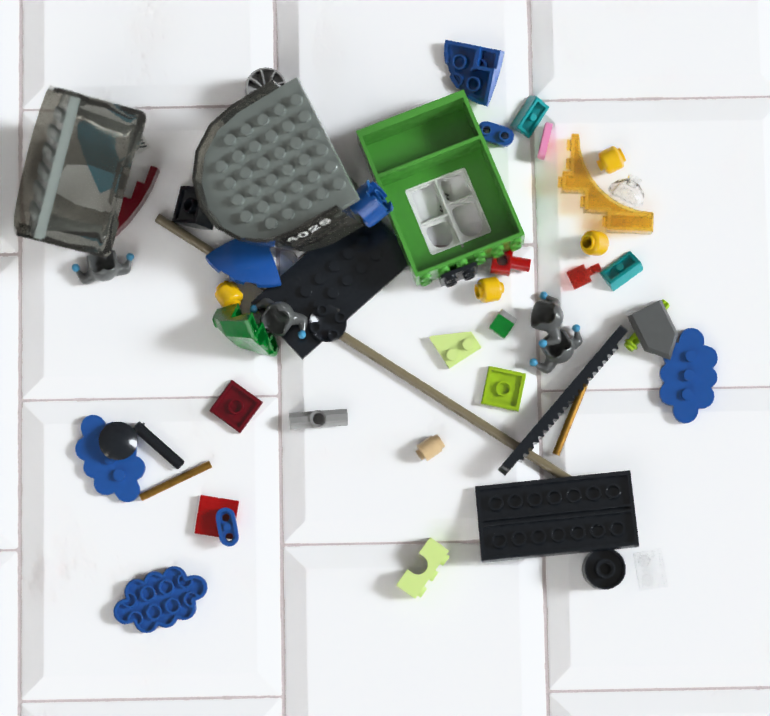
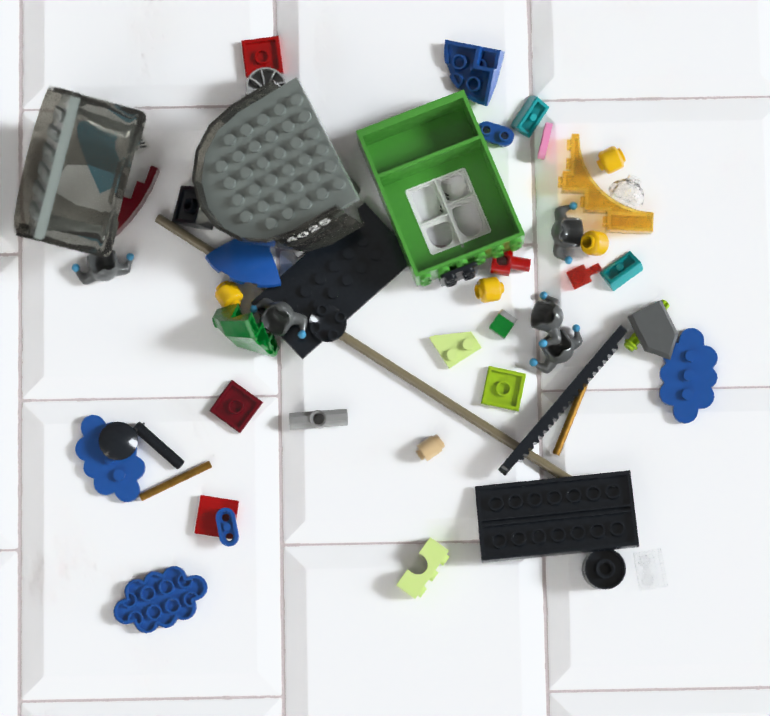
blue brick [349,180,393,227] -> none
none -> red tile [241,36,284,79]
none -> dark grey piece [551,202,584,264]

